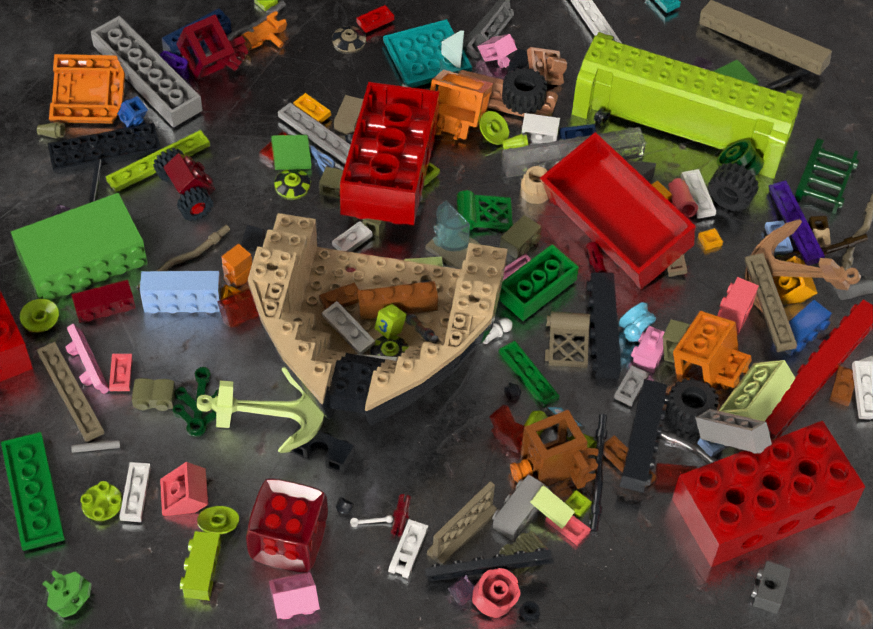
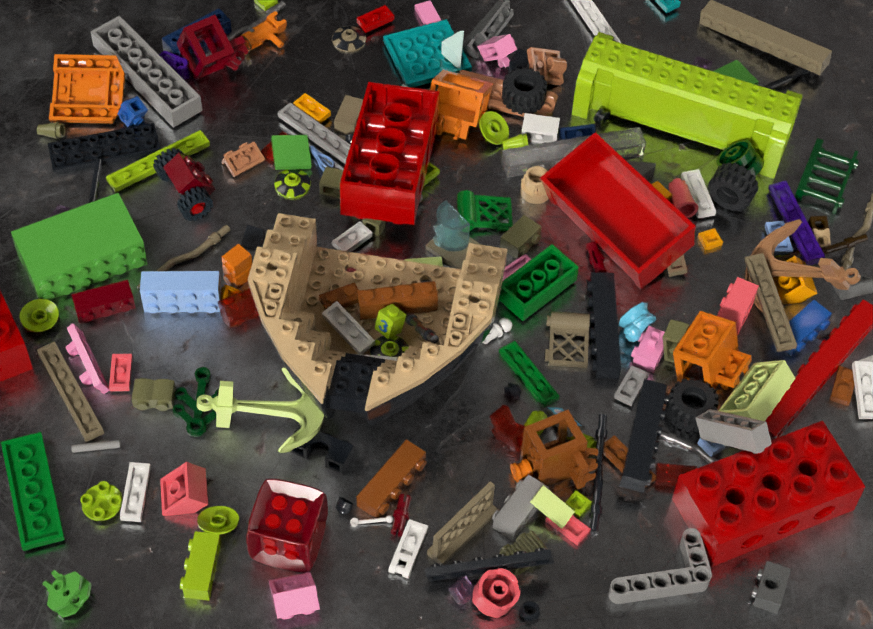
none -> nougat bracket [221,141,266,178]
none -> dark orange brick [356,439,427,518]
none -> bright pink tile [415,1,442,25]
none -> light grey beam [608,528,712,604]

